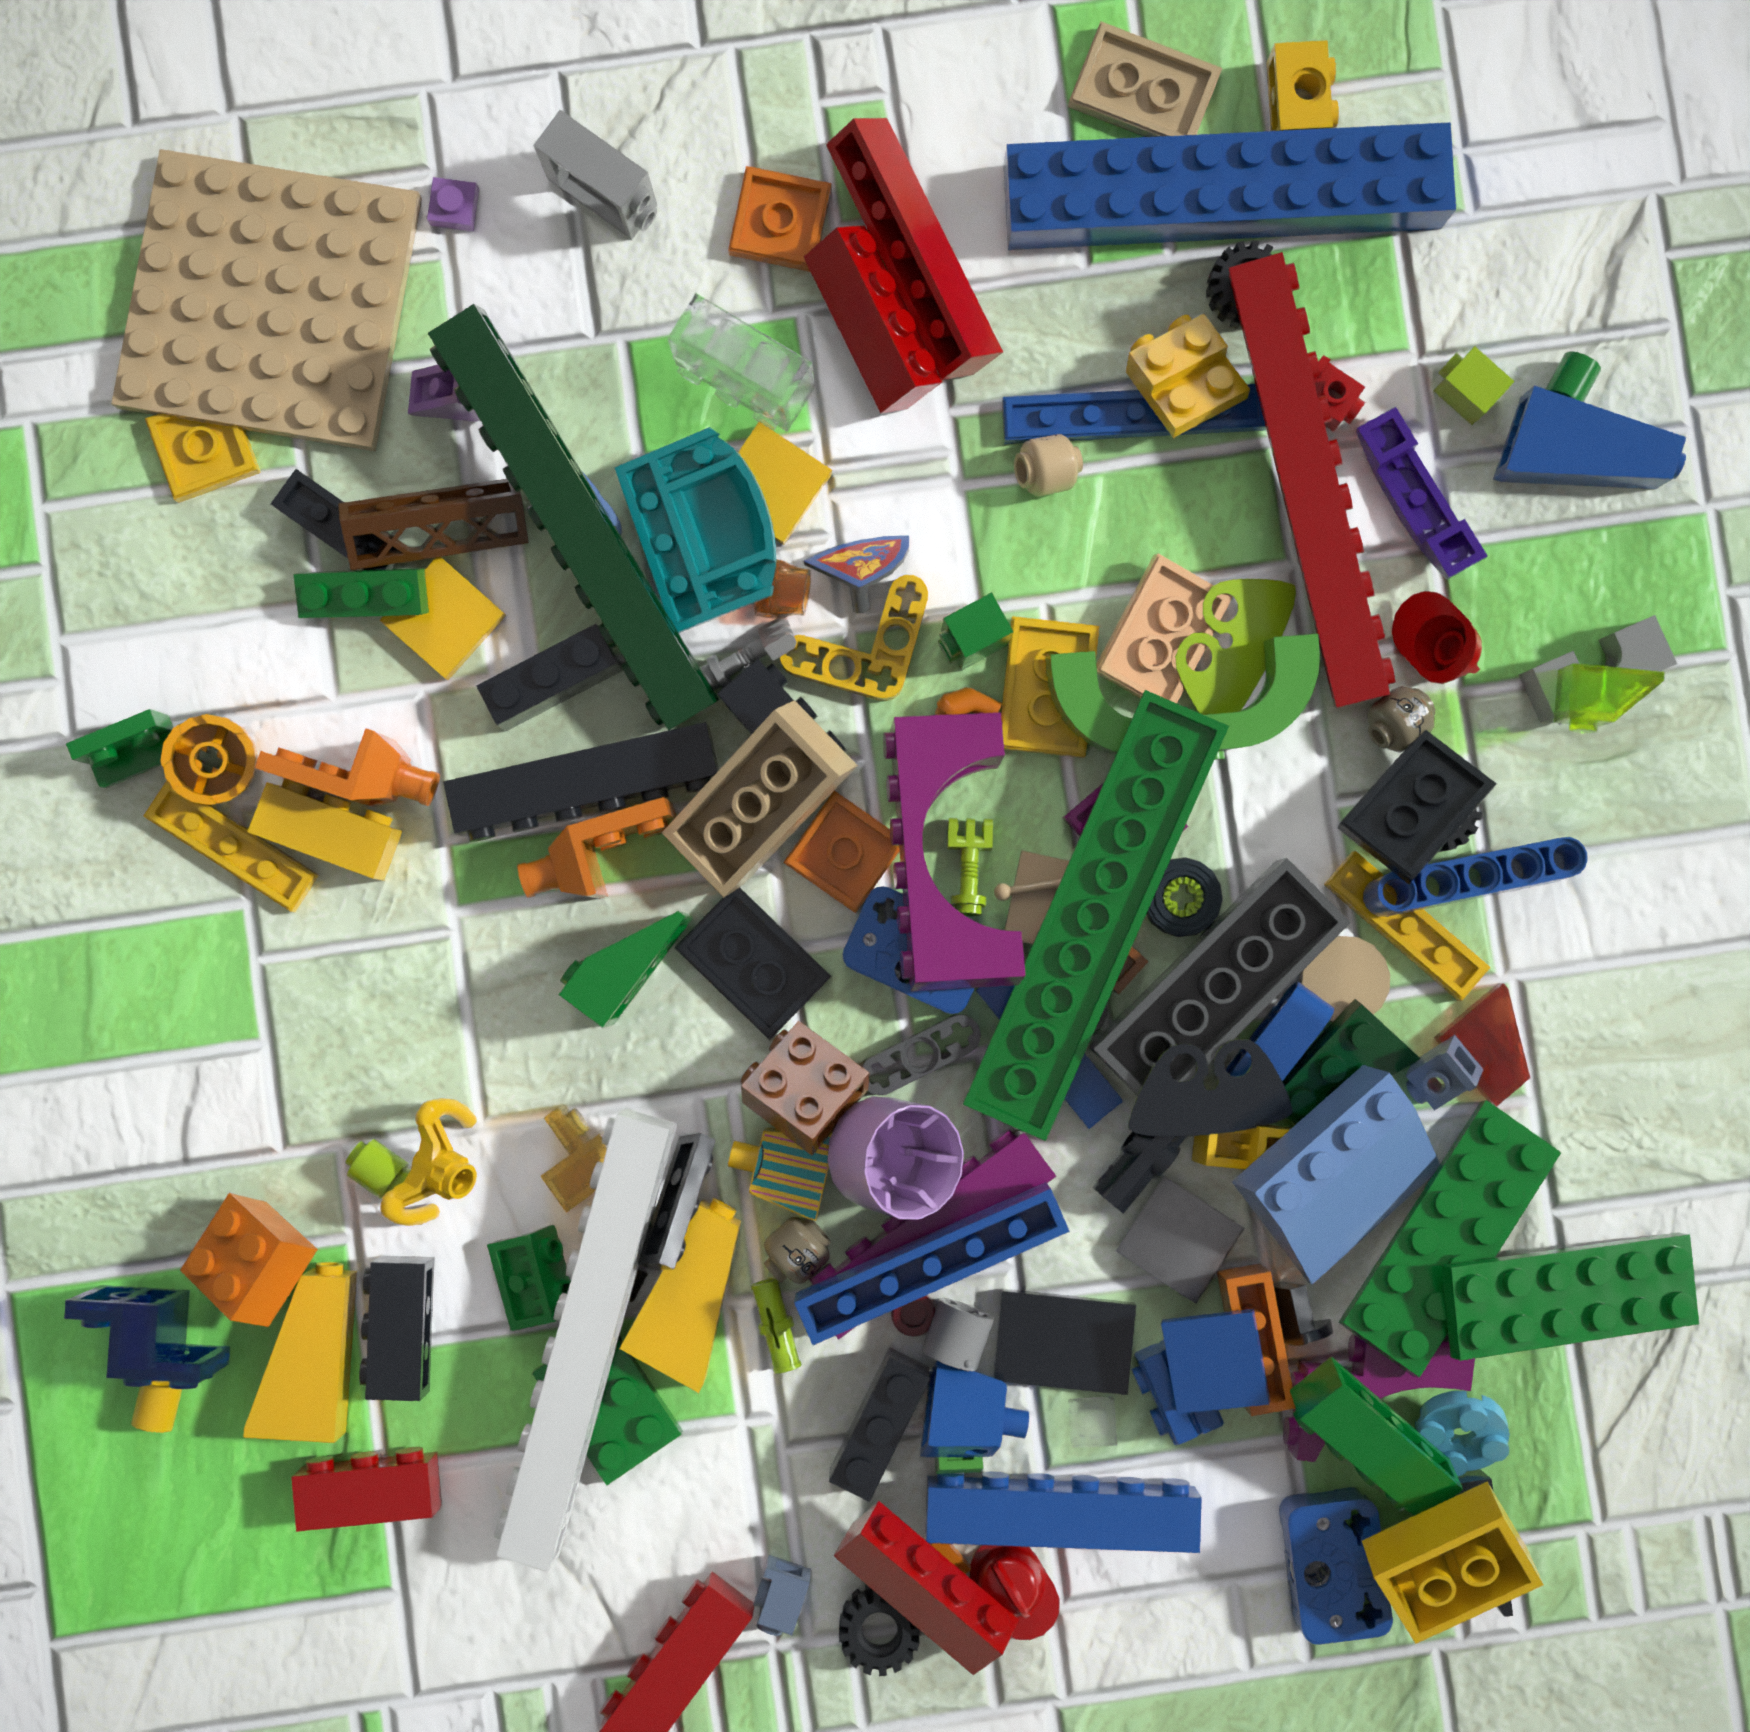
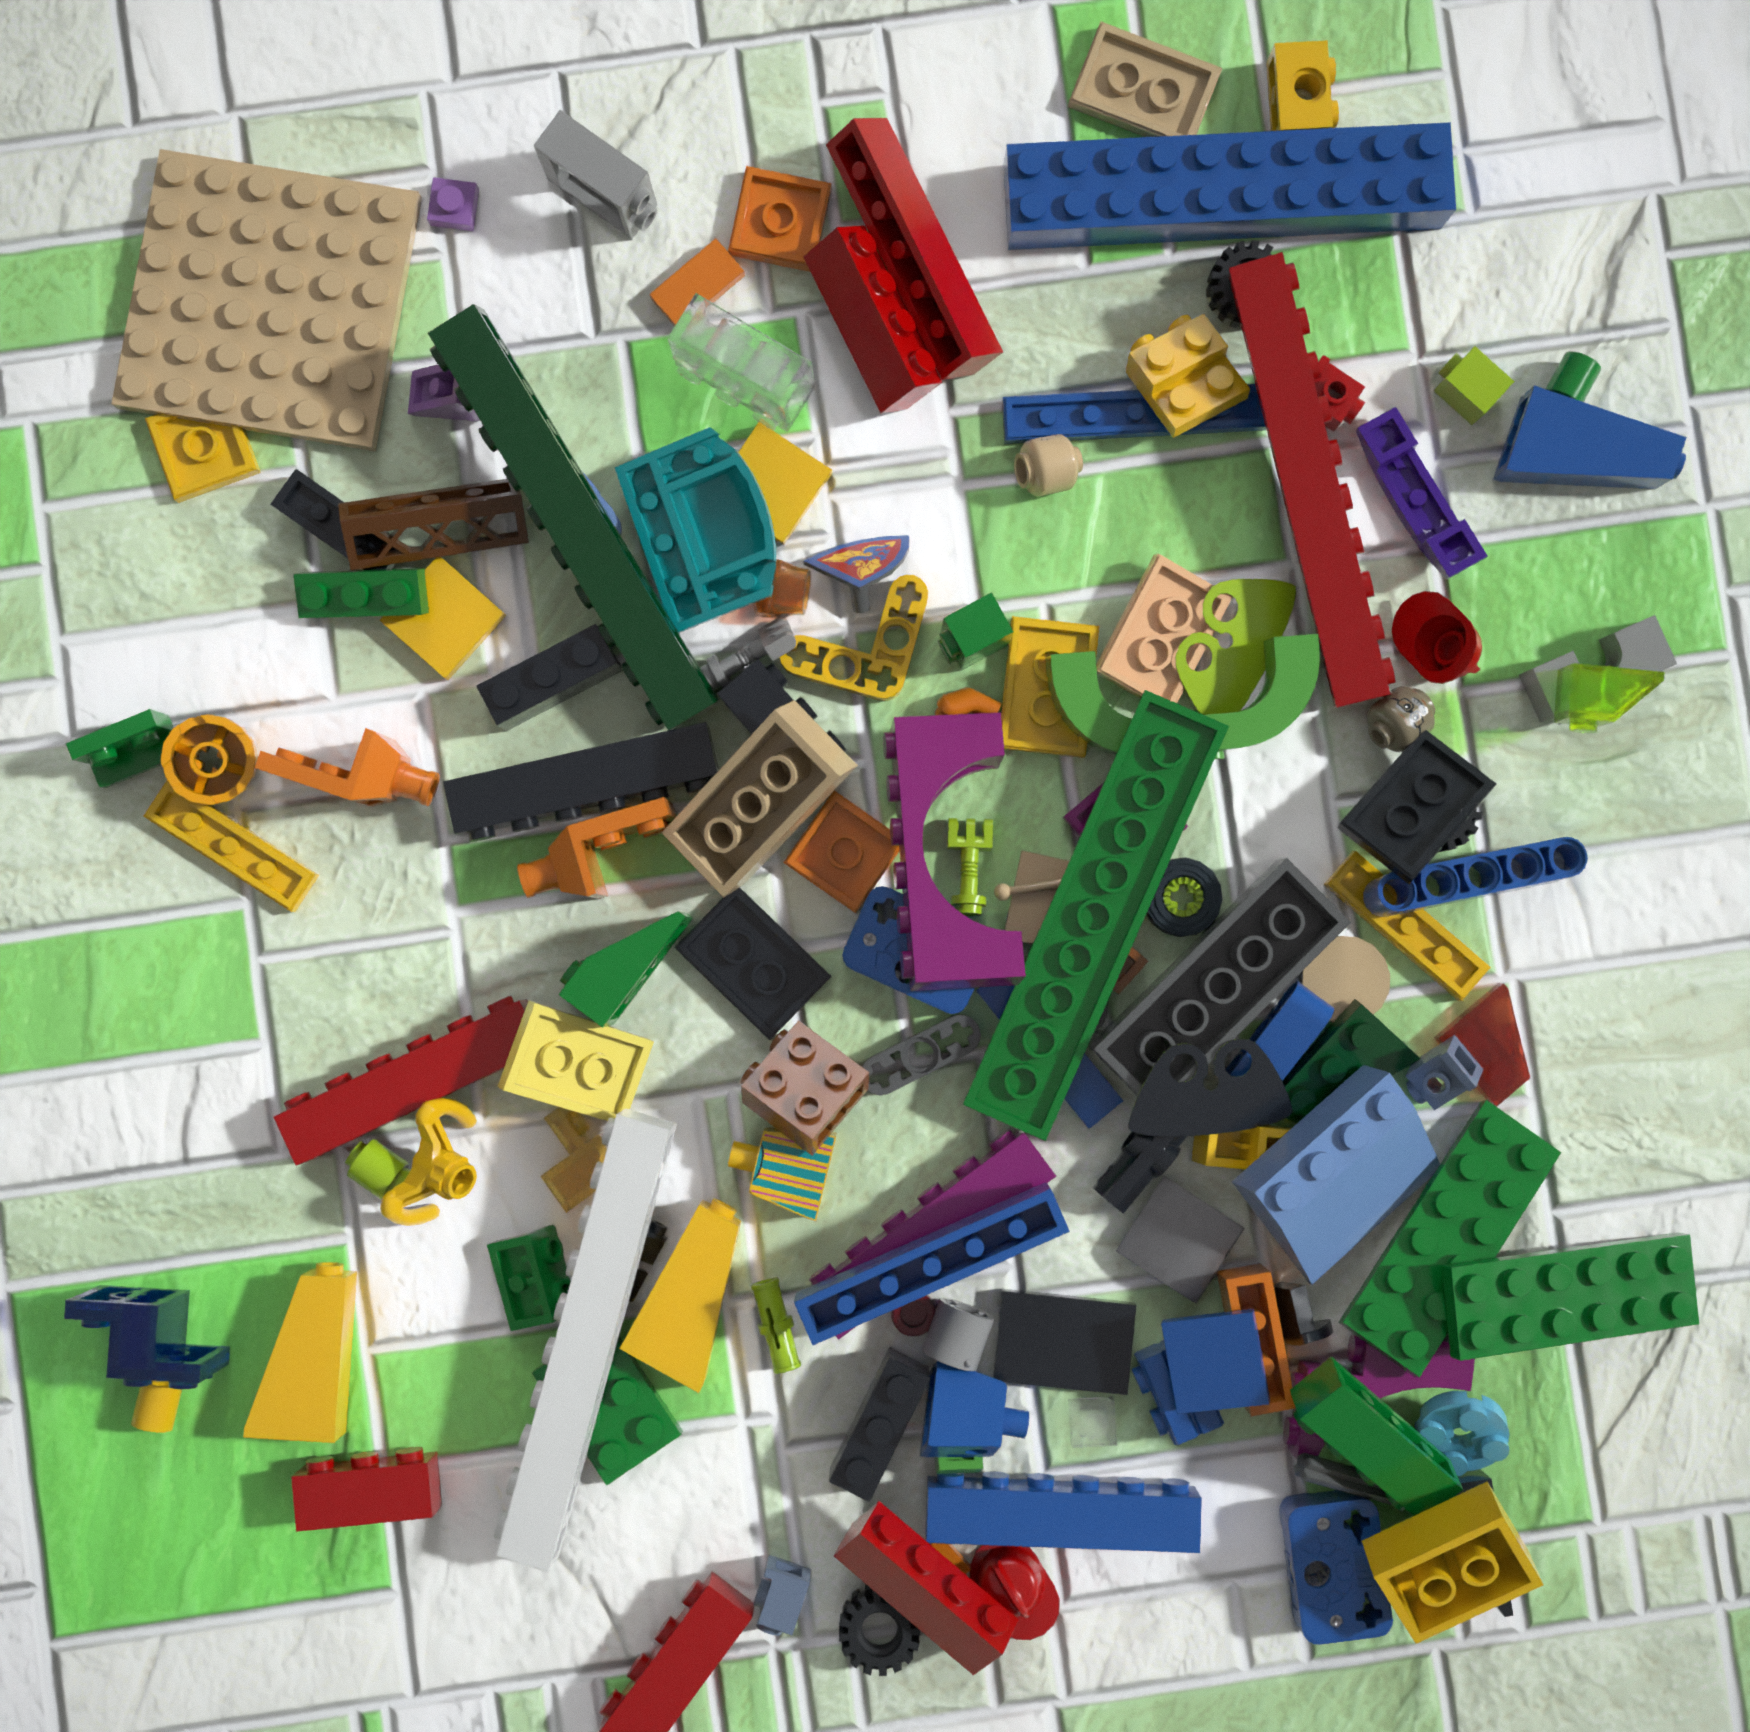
orange brick [180,1193,318,1327] -> none
yellow brick [247,778,403,880] -> none
black brick [359,1255,435,1401] -> none
black plate [638,1133,716,1270] -> none
dark tan head [764,1217,831,1284] -> none
lavender piece [828,1096,964,1220] -> none
none -> red brick [273,995,528,1166]
none -> light yellow plate [497,1000,654,1121]
none -> orange tile [649,238,745,332]
none -> dark grey axle [1293,1453,1392,1505]

